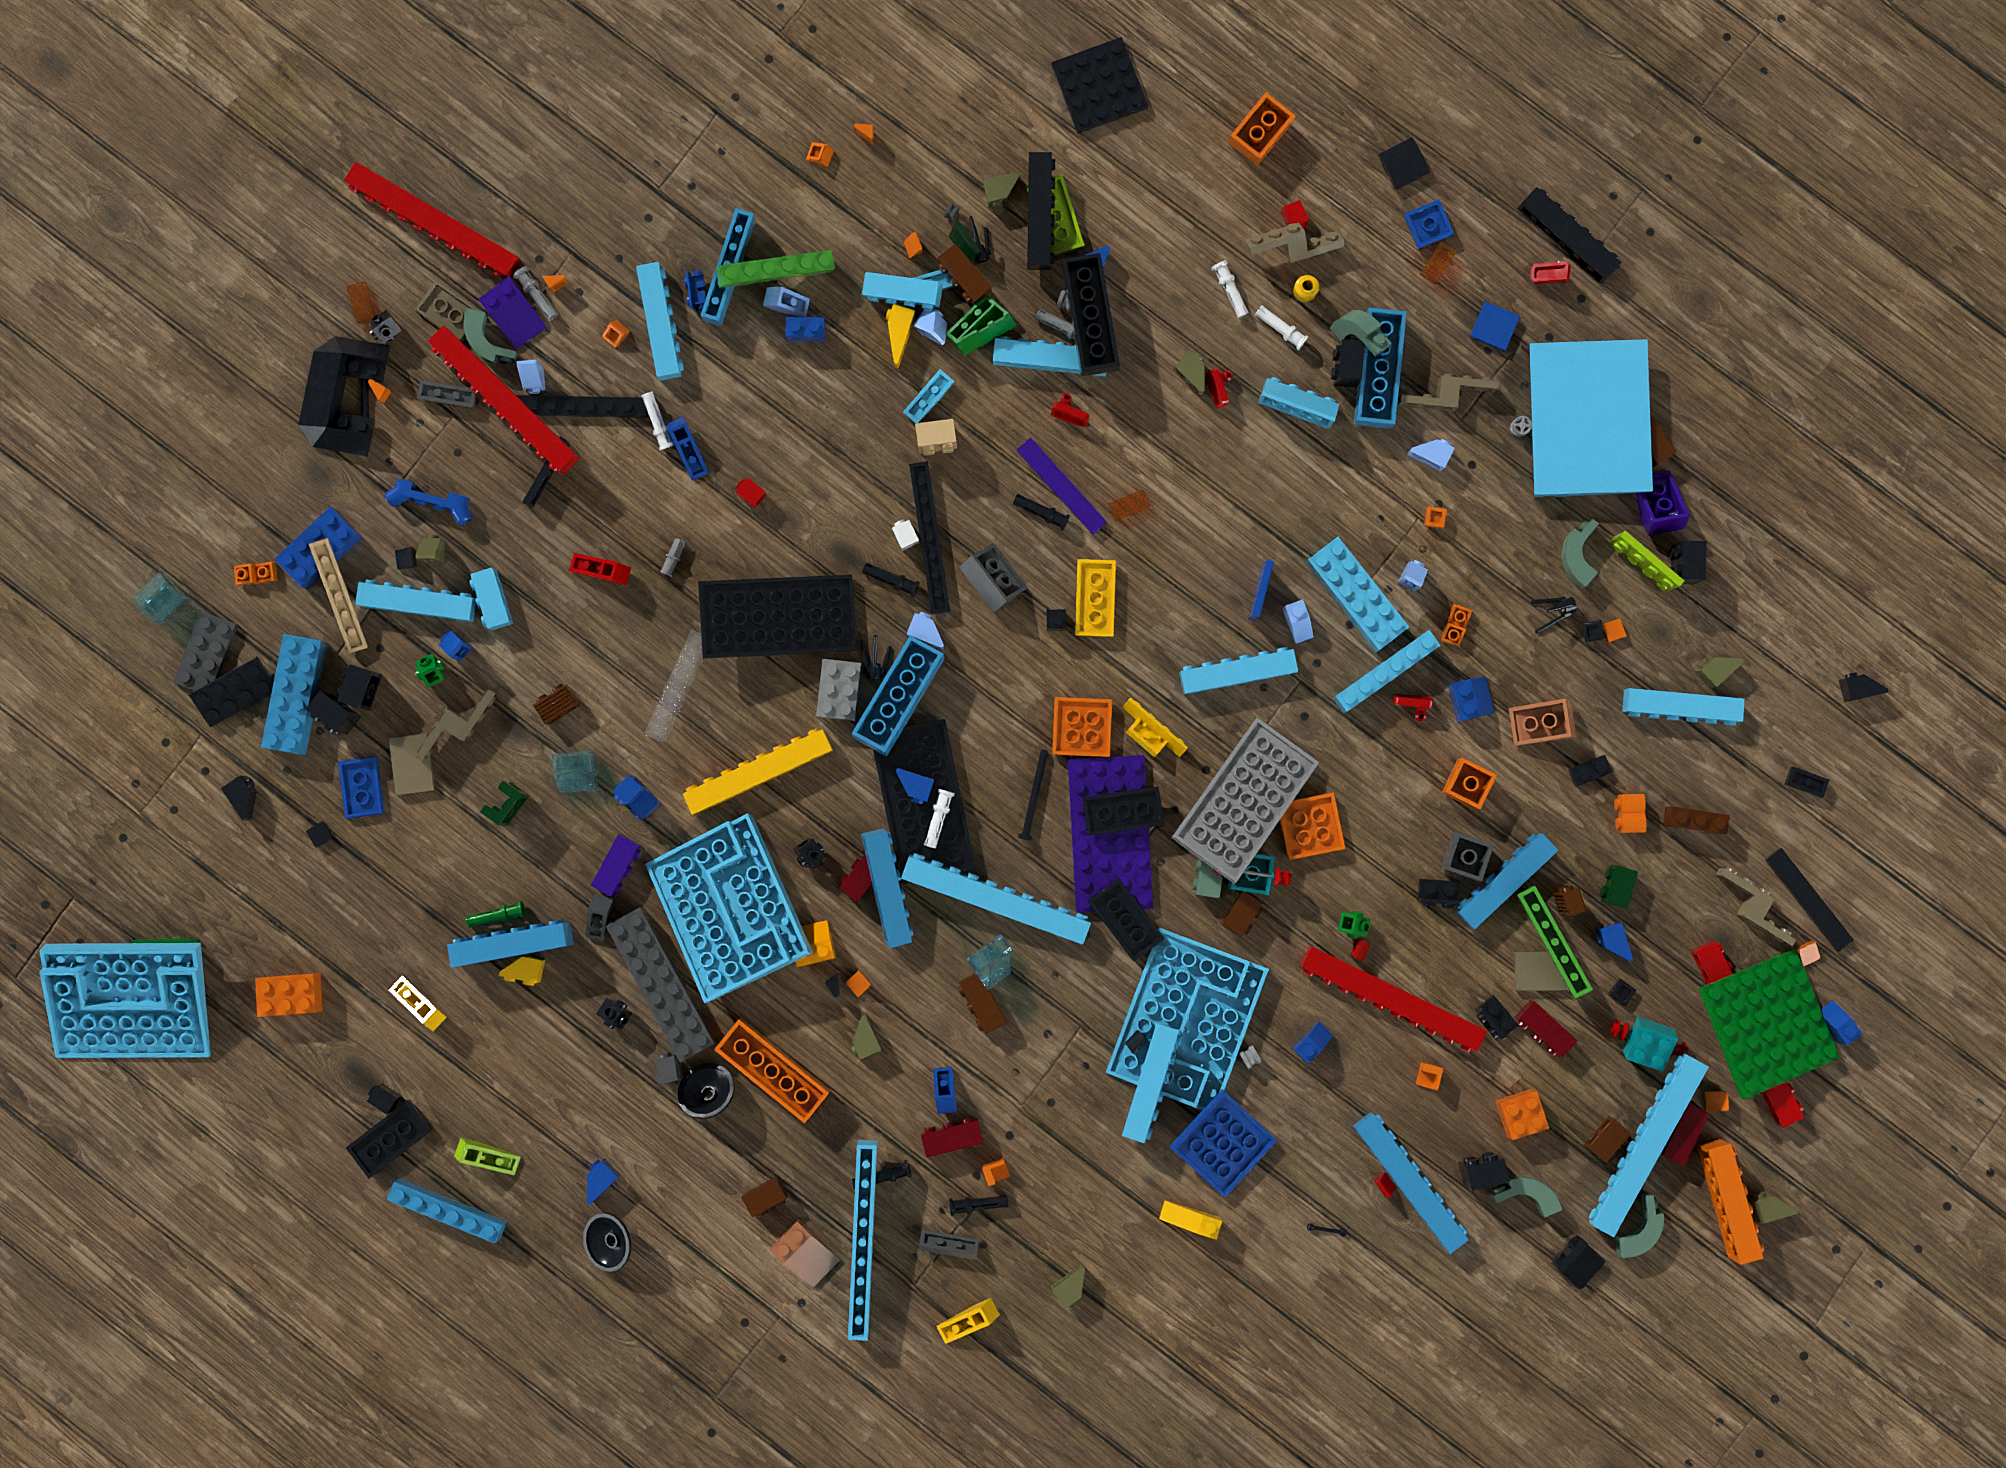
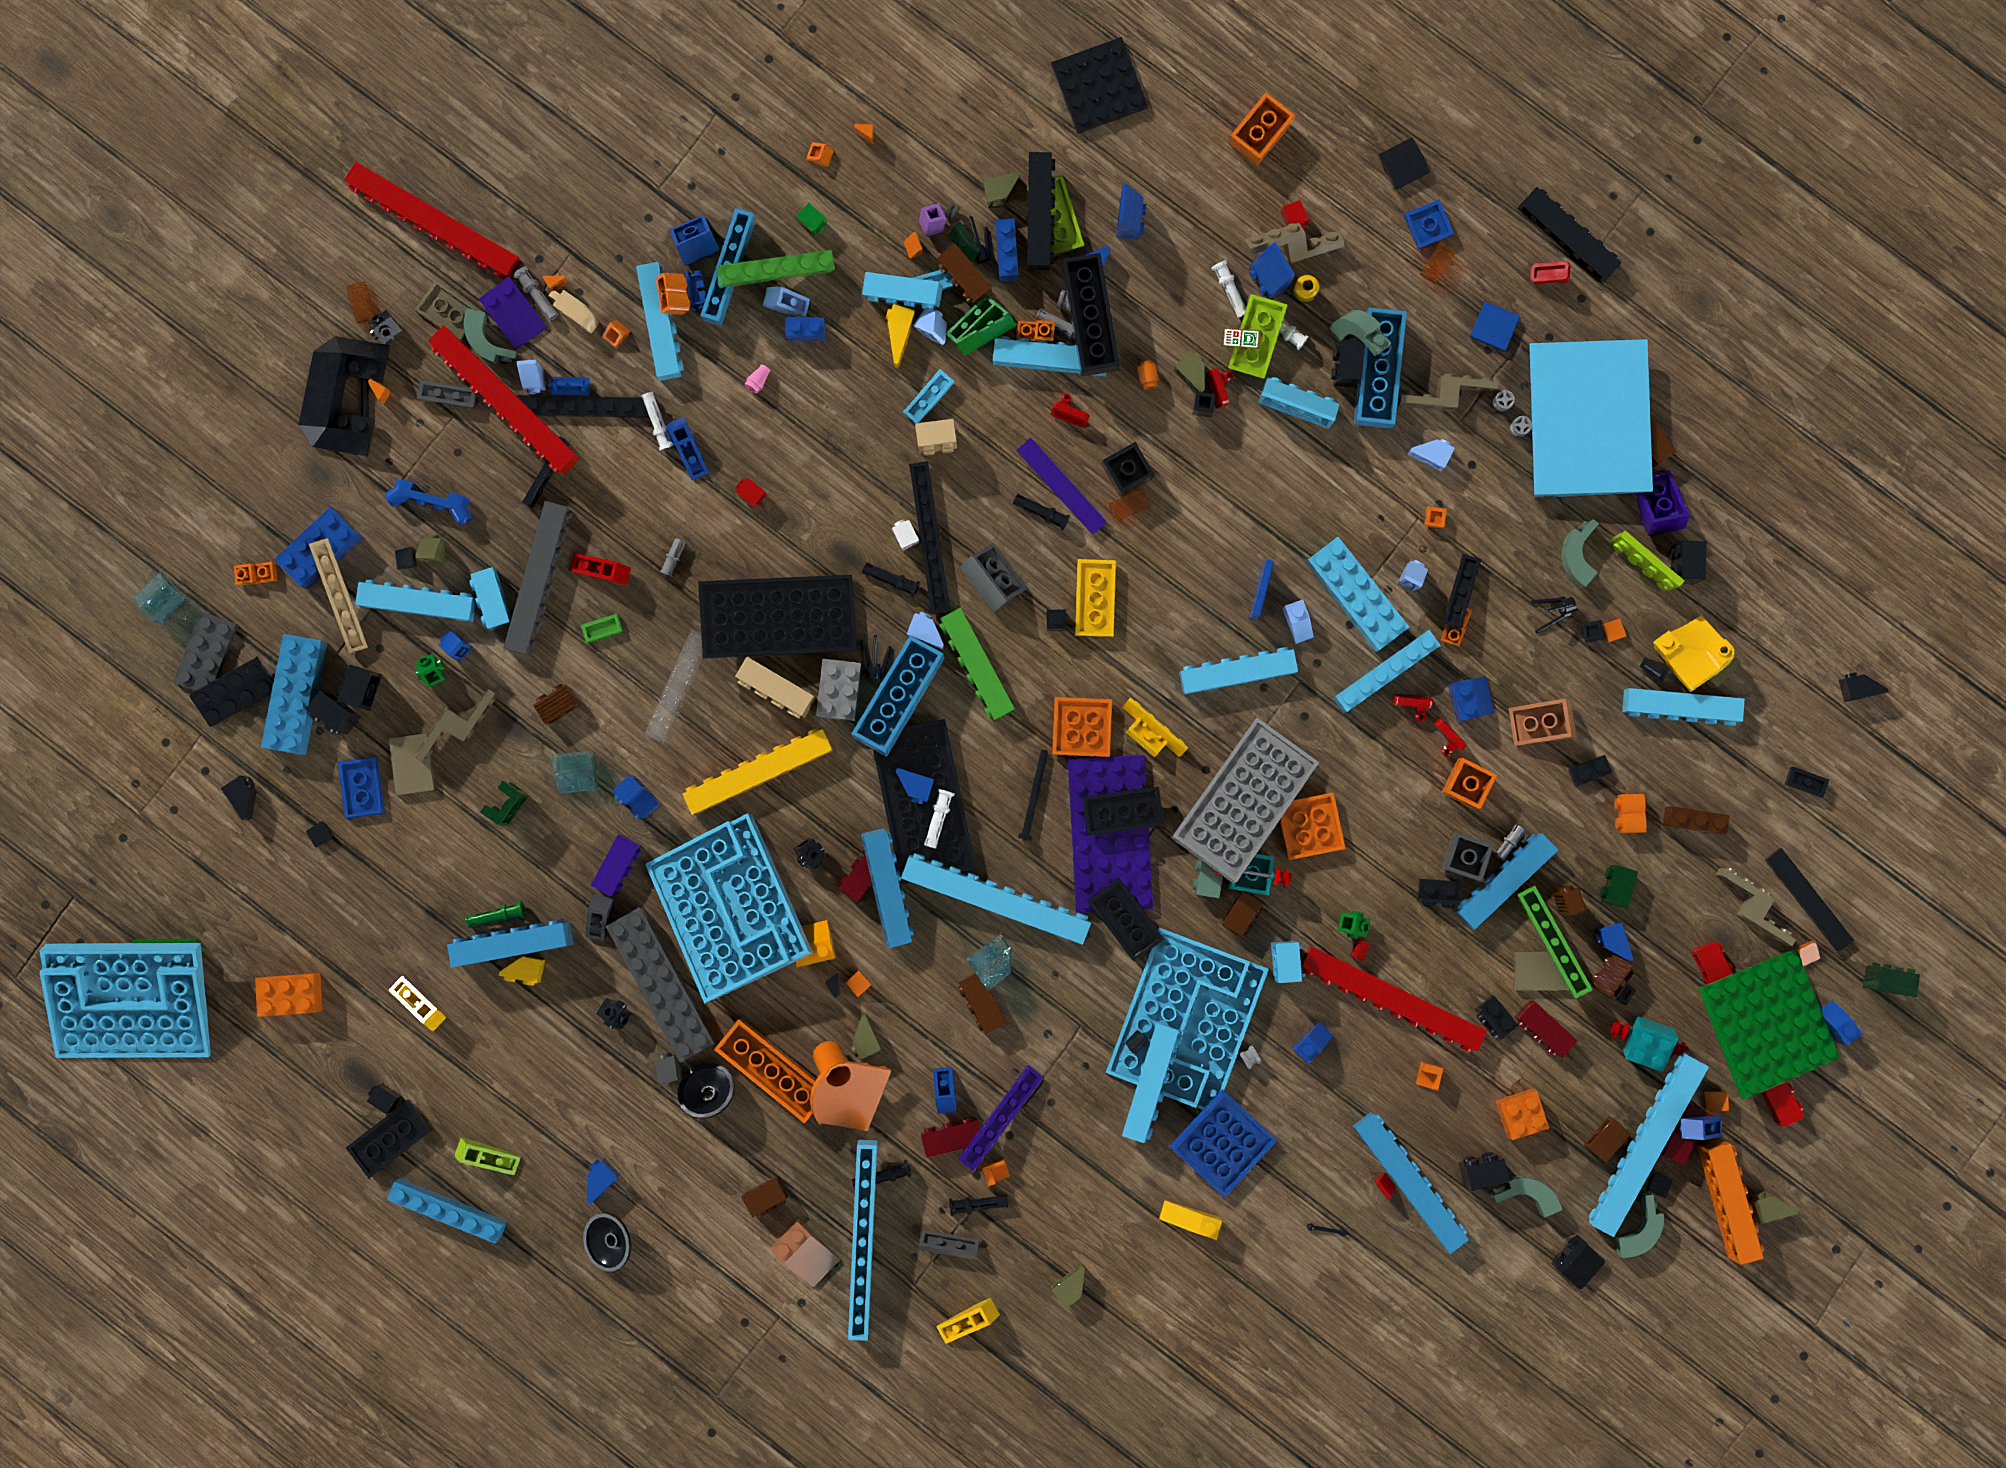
none -> dark grey brick [503,501,572,656]
none -> tan piece [548,290,598,334]
none -> blue hinge [549,377,590,397]
none -> bright green tile [581,614,624,644]
none -> orange brick [656,273,690,315]
none -> blue slope [669,215,719,265]
none -> tan brick [735,657,817,719]
none -> bright pink cone [744,364,770,394]
none -> green brick [796,203,827,237]
none -> orange piece [810,1041,891,1131]
none -> medium lavender brick [919,203,946,237]
none -> bright green brick [939,608,1015,721]
none -> dark purple tile [958,1065,1044,1172]
none -> blue brick [996,219,1018,282]
none -> orange slope [1016,320,1055,342]
none -> black brick [1101,442,1155,497]
none -> blue slope [1116,183,1147,240]
none -> orange brick [1137,360,1159,390]
none -> black brick [1192,391,1215,417]
none -> tile [1221,327,1262,350]
none -> lime plate [1228,294,1288,379]
none -> blue slope [1249,242,1295,300]
none -> medium azure container [1271,941,1305,983]
none -> red piece [1434,717,1467,756]
none -> black tile [1442,554,1481,631]
none -> light grey wheel [1492,390,1515,412]
none -> light grey axle [1495,825,1526,861]
none -> reddish brown brick [1592,954,1637,1001]
none -> black cone [1639,657,1670,682]
none -> black tile [1646,1172,1673,1198]
none -> yellow slope [1653,615,1734,692]
none -> blue slope [1680,1116,1722,1140]
none -> clear green container [1863,962,1920,997]

